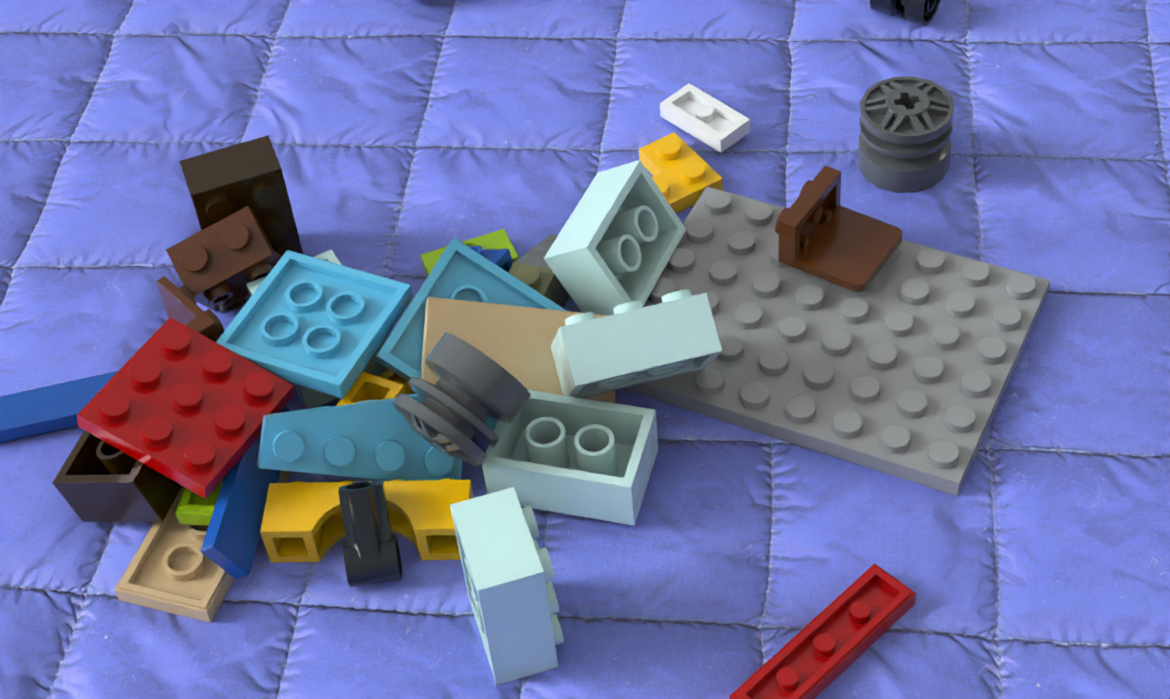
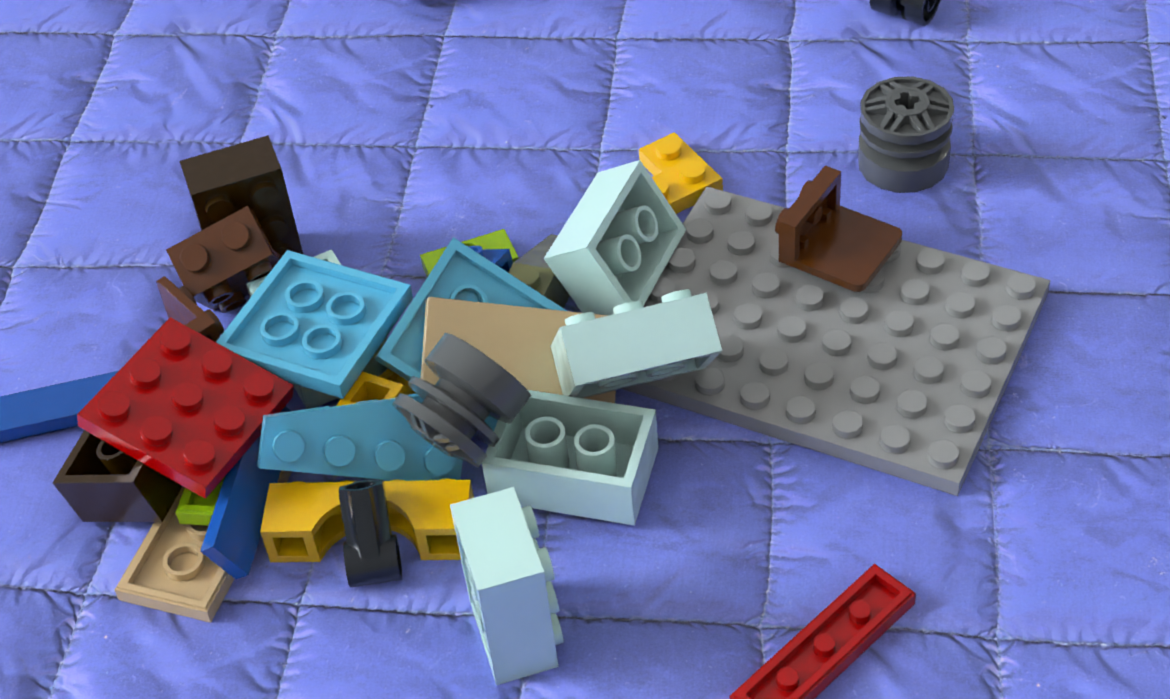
white plate [660,83,750,153] -> none

